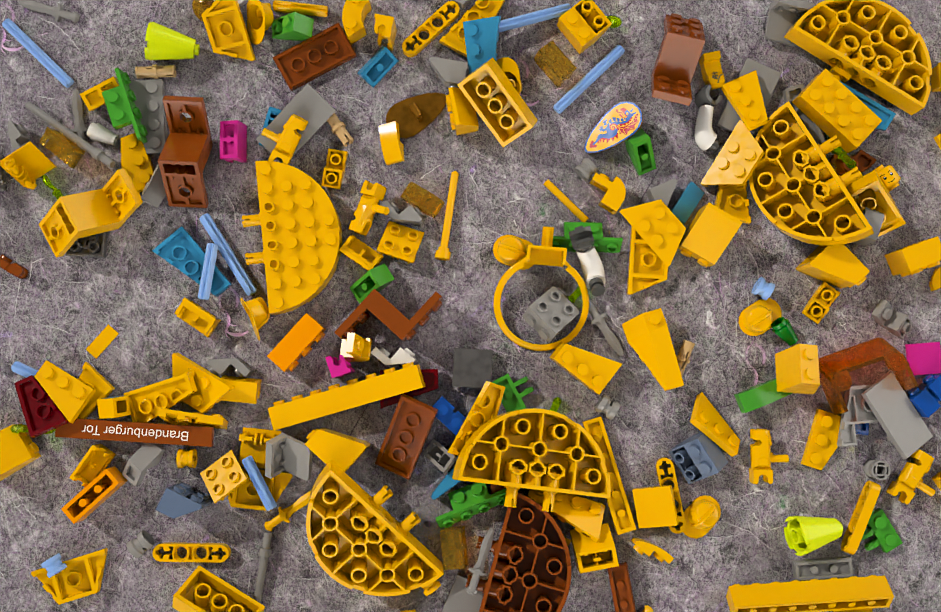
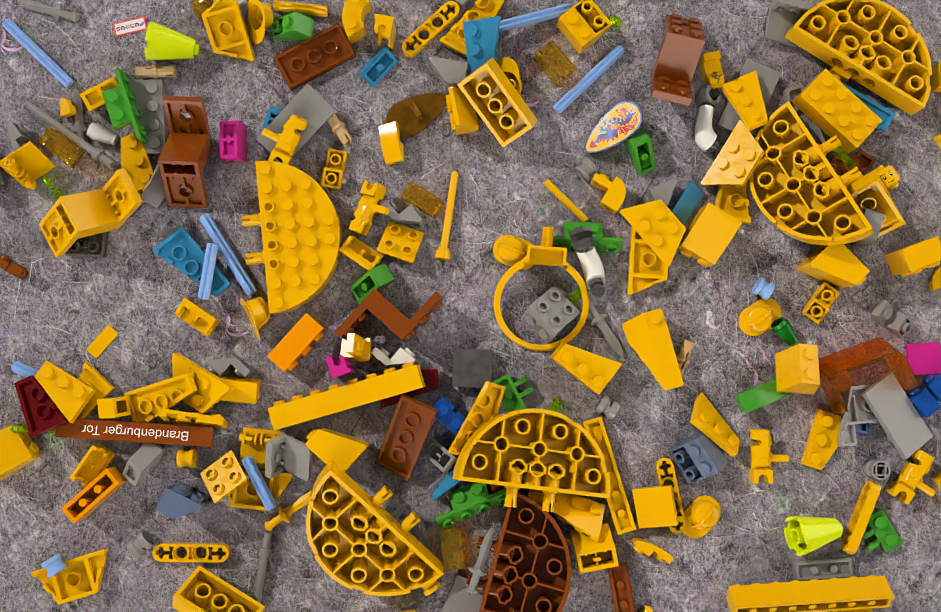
none -> yellow tile [60,98,77,118]
none -> white sticker [113,16,147,37]

